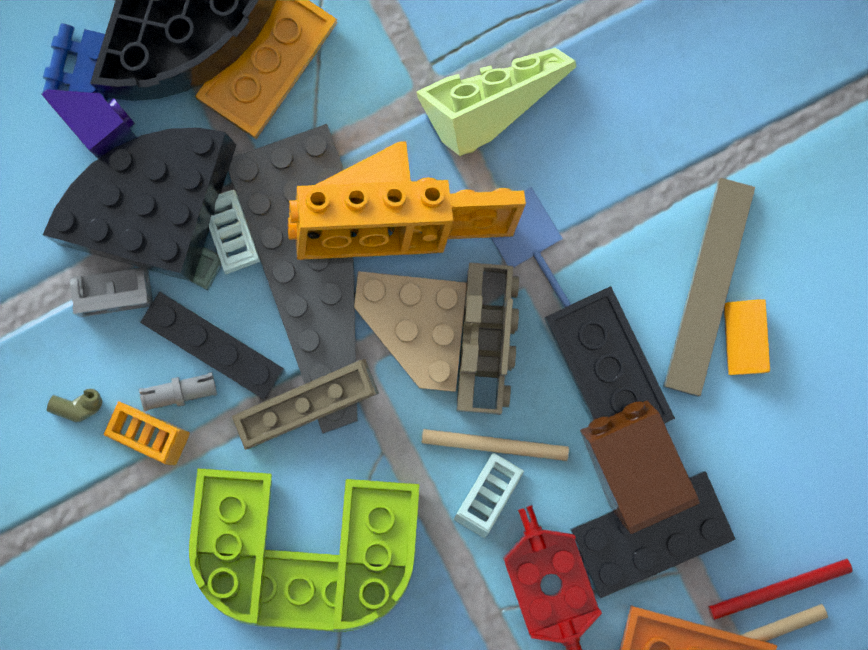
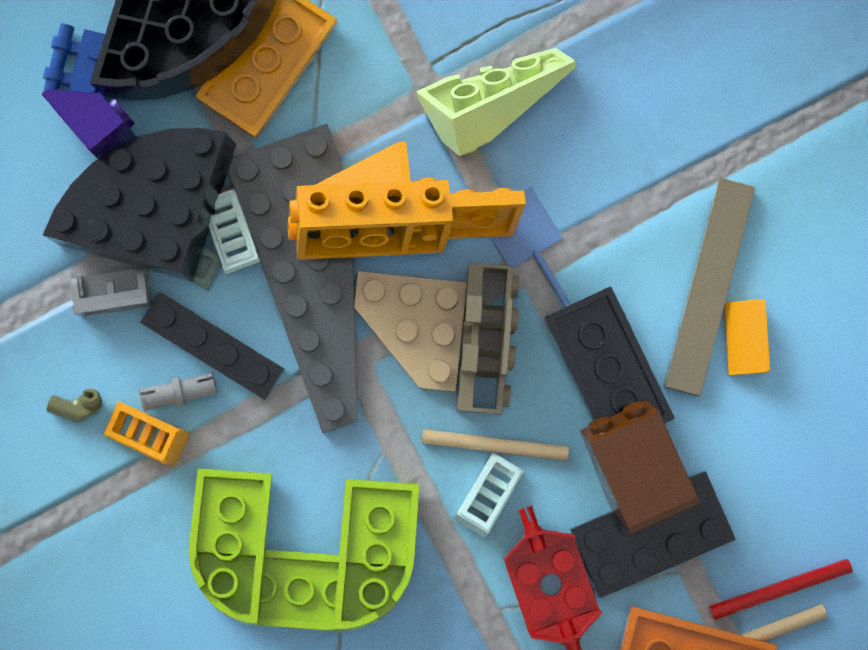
dark tan tile [232,359,379,450] -> none

